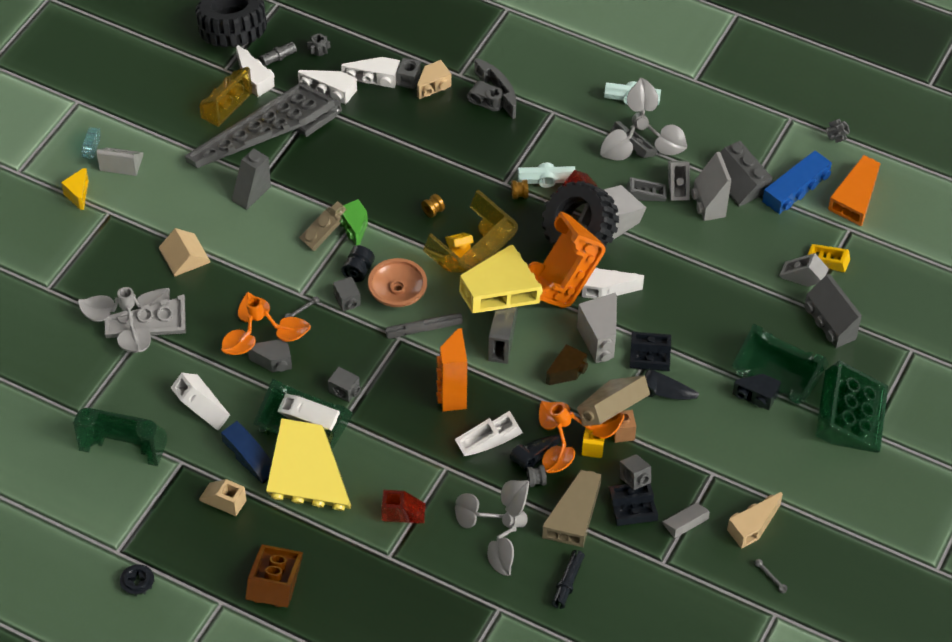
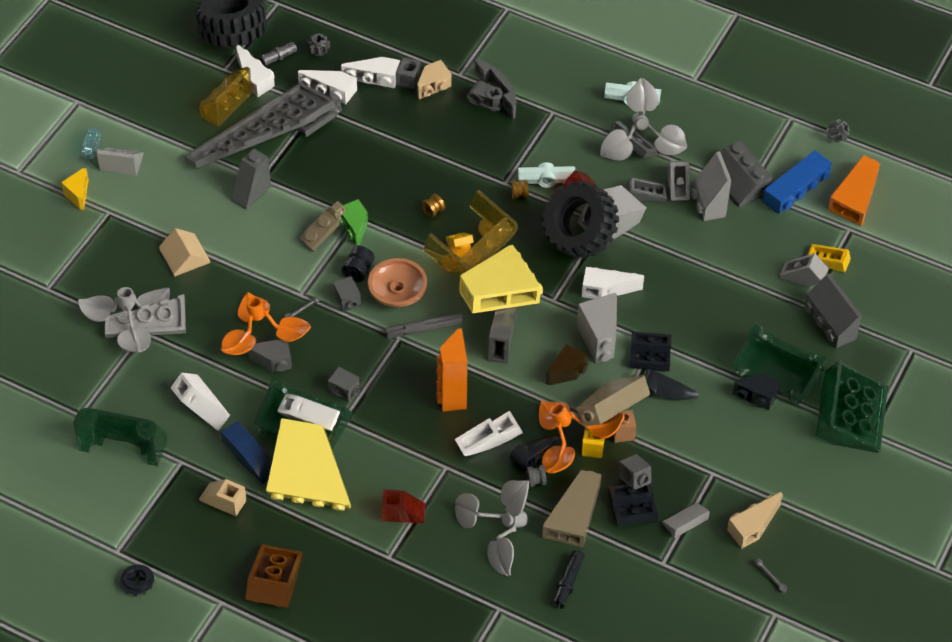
orange windscreen [528,211,605,308] -> none

